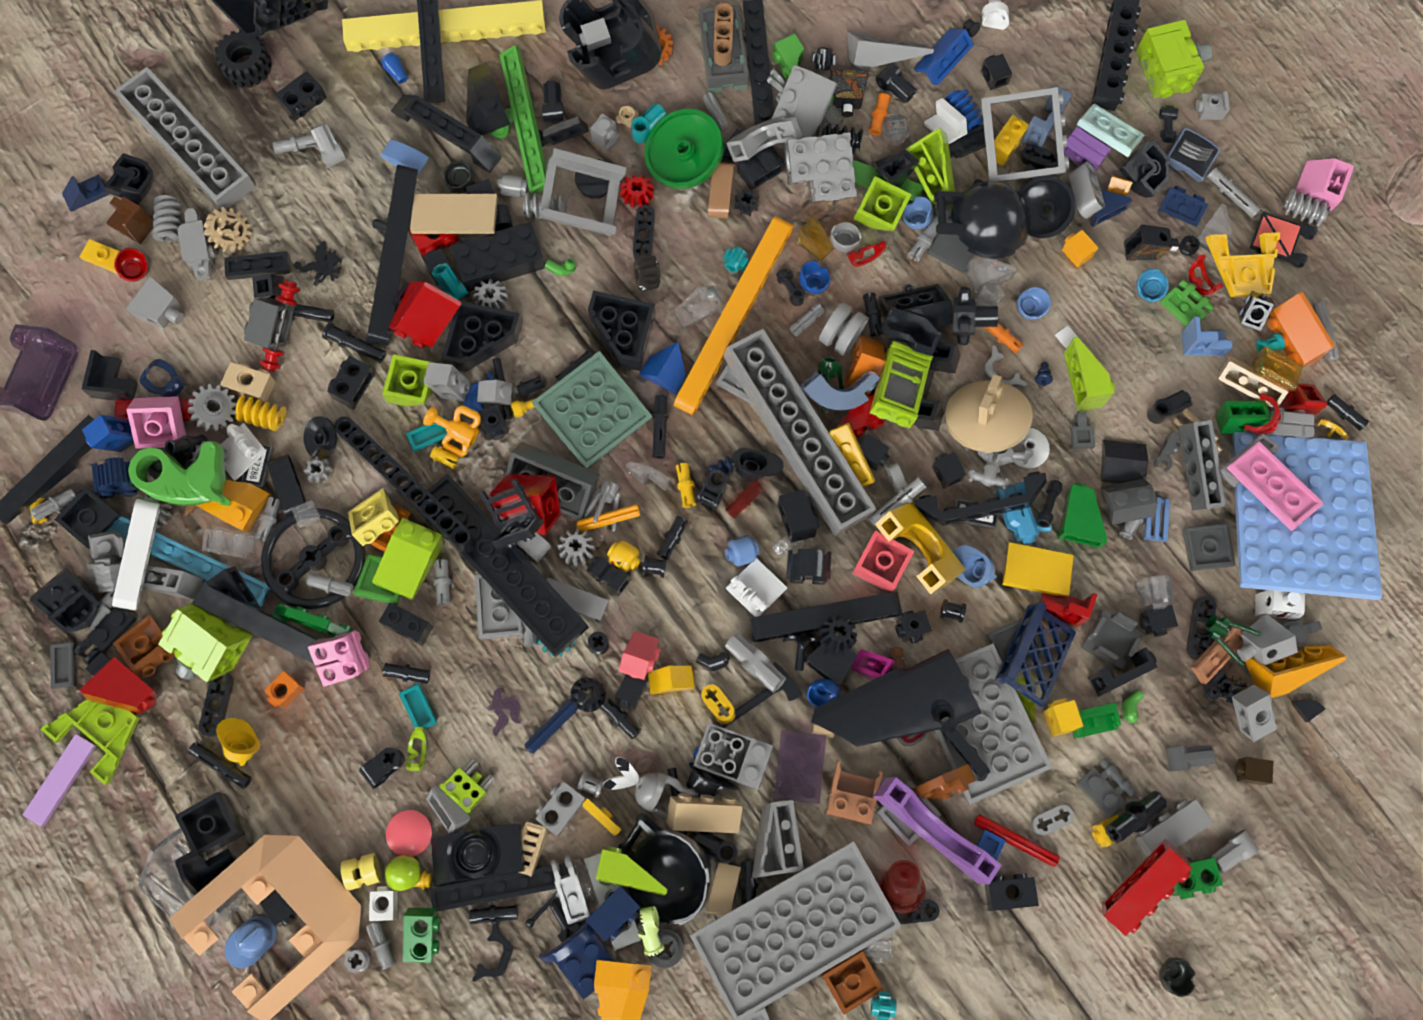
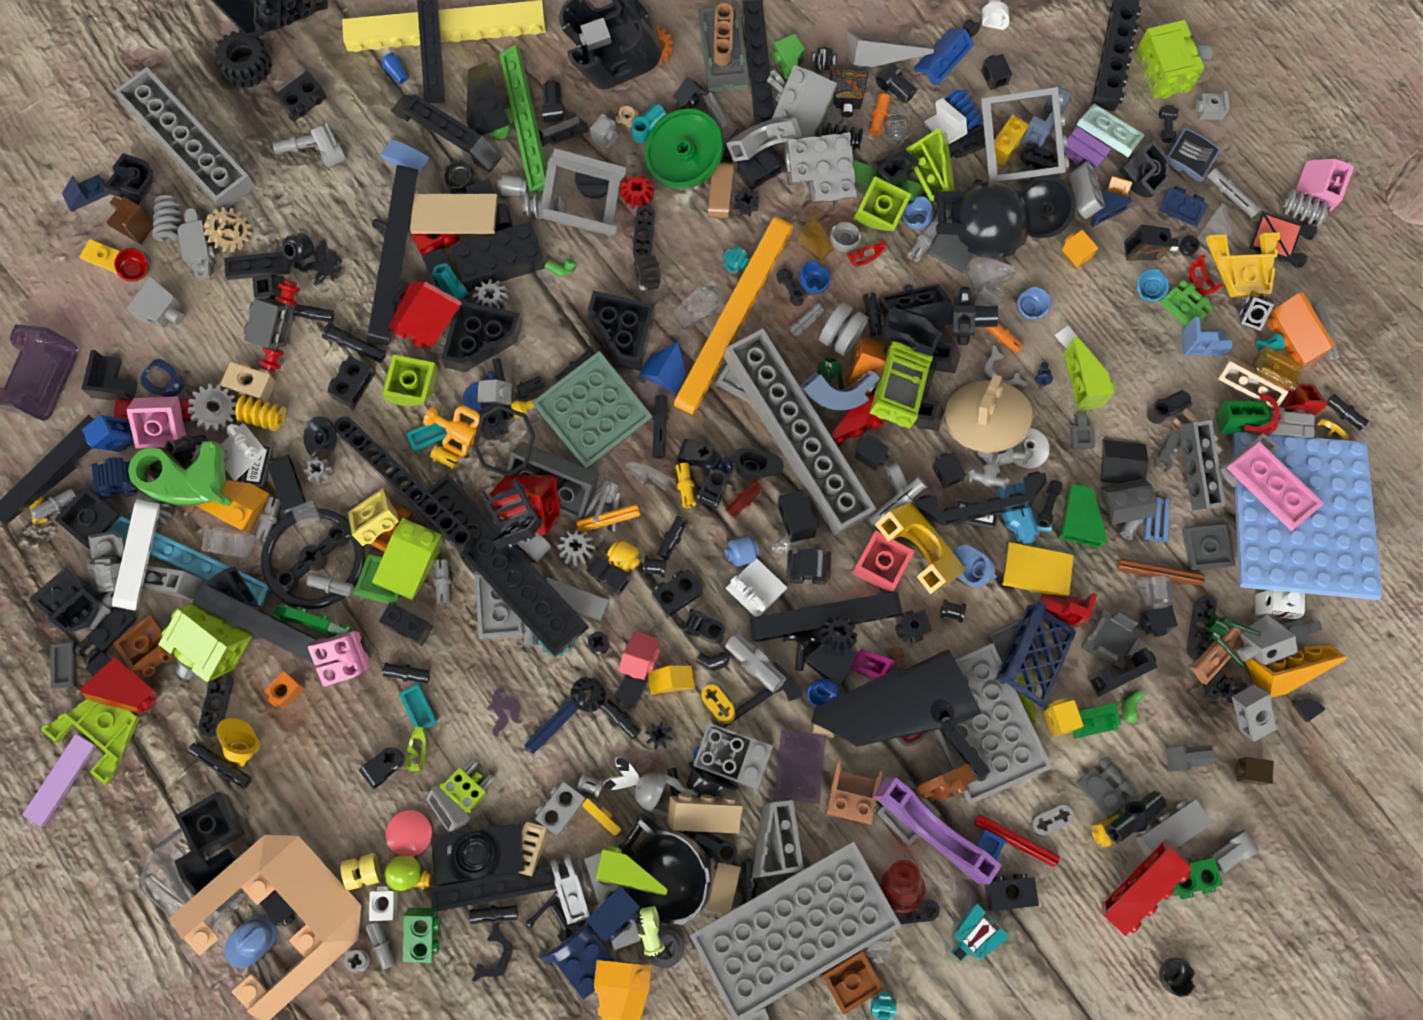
light grey brick [423,362,470,401] -> none
yellow tile [828,423,876,487] -> none
none -> black head [282,233,314,262]
none -> black piece [473,405,535,477]
none -> black gear [645,721,673,750]
none -> black brick [652,569,704,619]
none -> black brick [672,77,708,109]
none -> black piece [677,439,721,469]
none -> black piece [681,609,725,644]
none -> torso [951,904,1009,962]
none -> dark orange axle [1117,558,1205,586]

